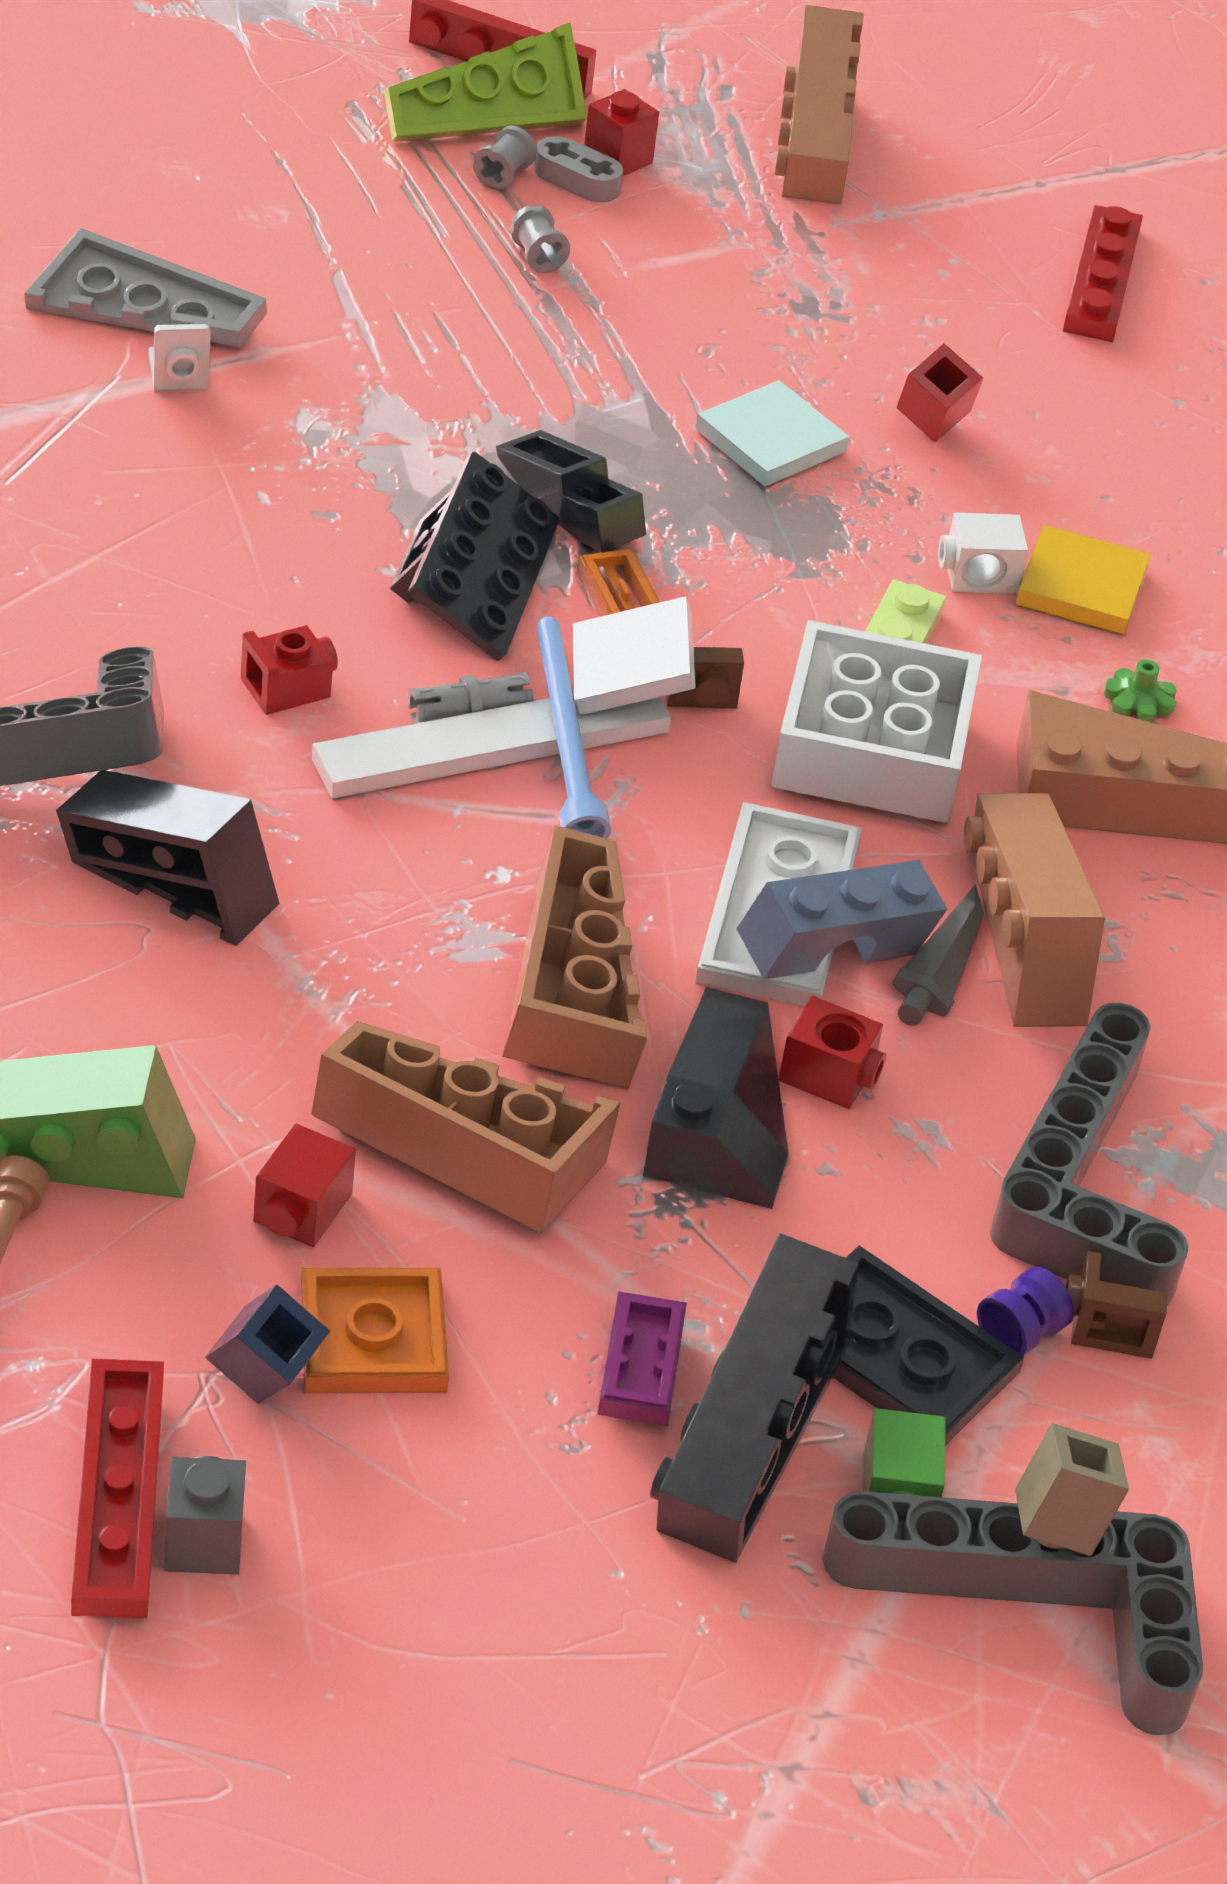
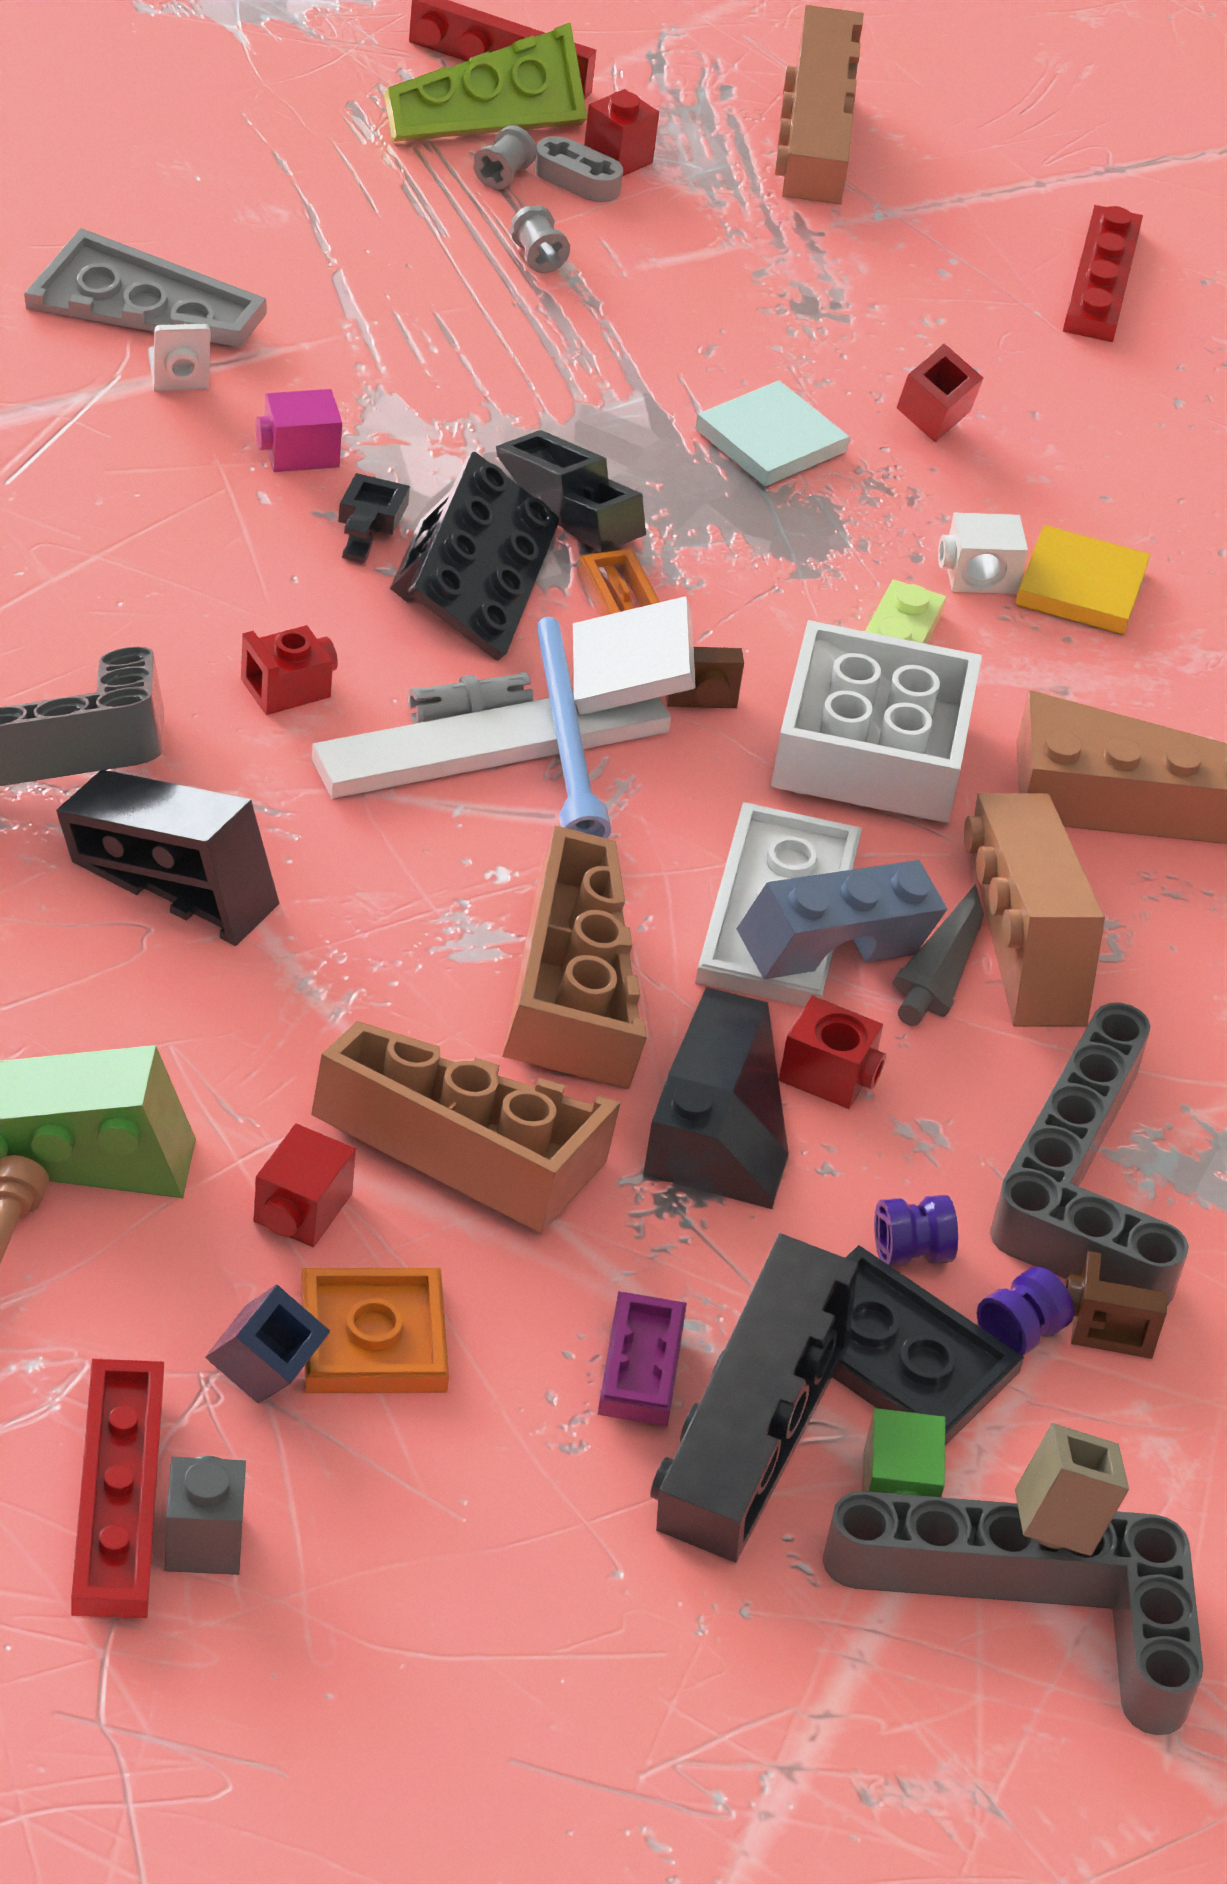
bright green plant [1103,659,1177,723] -> none
none -> dark pink brick [255,389,342,472]
none -> black plate [338,473,410,563]
none -> dark purple wheel [874,1195,959,1267]

